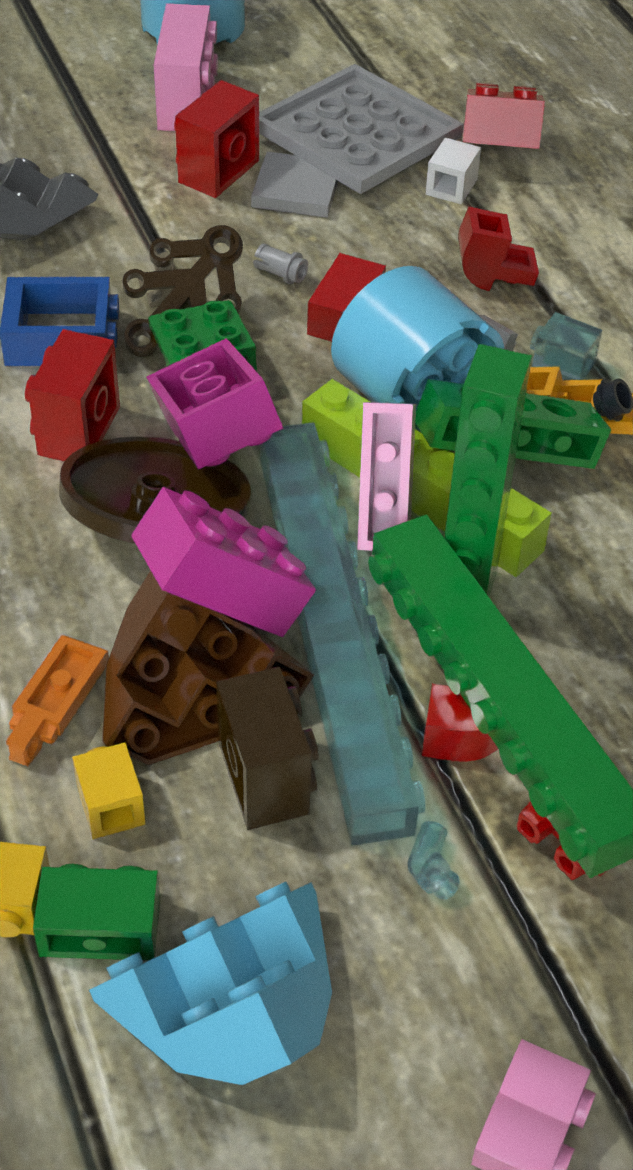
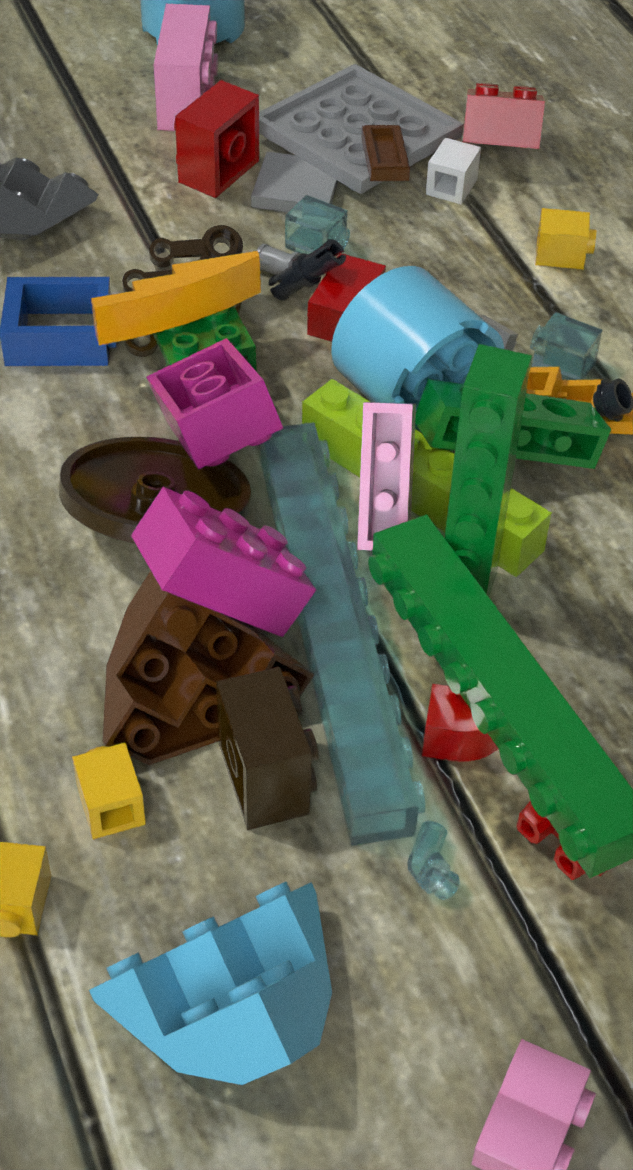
orange hinge [6,635,109,767] -> none
red brick [25,329,120,461] -> none
green brick [33,864,161,961] -> none
red brick [458,206,539,291] -> none
none -> light orange slope [91,251,261,345]
none -> black pin [268,239,346,301]
none -> clear light blue brick [285,195,350,254]
none -> reddish brown tile [361,125,410,181]
none -> yellow brick [535,208,597,270]

